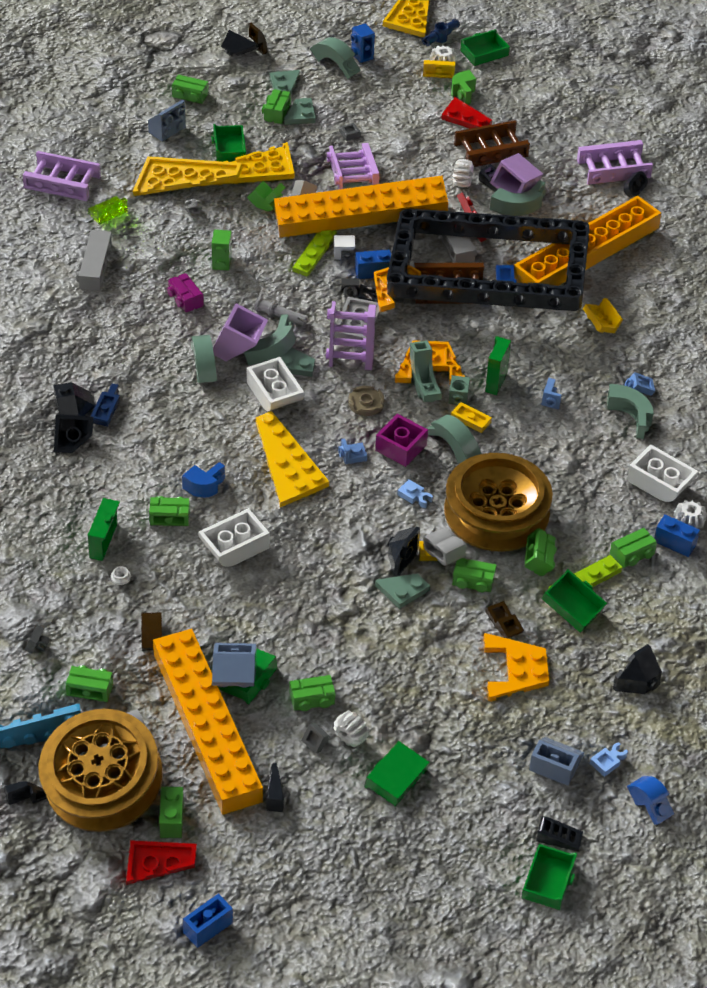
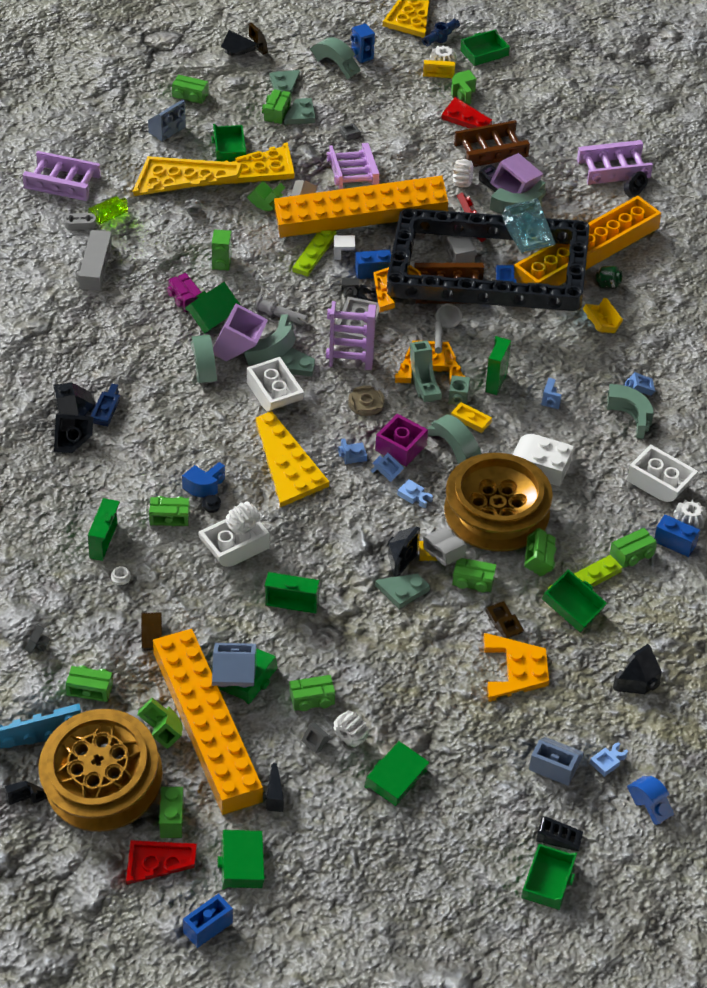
none -> light grey beam [64,213,97,230]
none -> bright green brick [137,698,183,749]
none -> green container [185,282,241,334]
none -> black plate [202,495,221,513]
none -> green container [217,830,264,890]
none -> white gear [226,501,260,535]
none -> green container [264,572,320,614]
none -> medium blue bracket [371,453,404,482]
none -> light grey piece [435,303,462,354]
none -> clear light blue slope [502,198,555,254]
none -> white brick [513,434,574,487]
none -> dark green head [596,266,622,289]

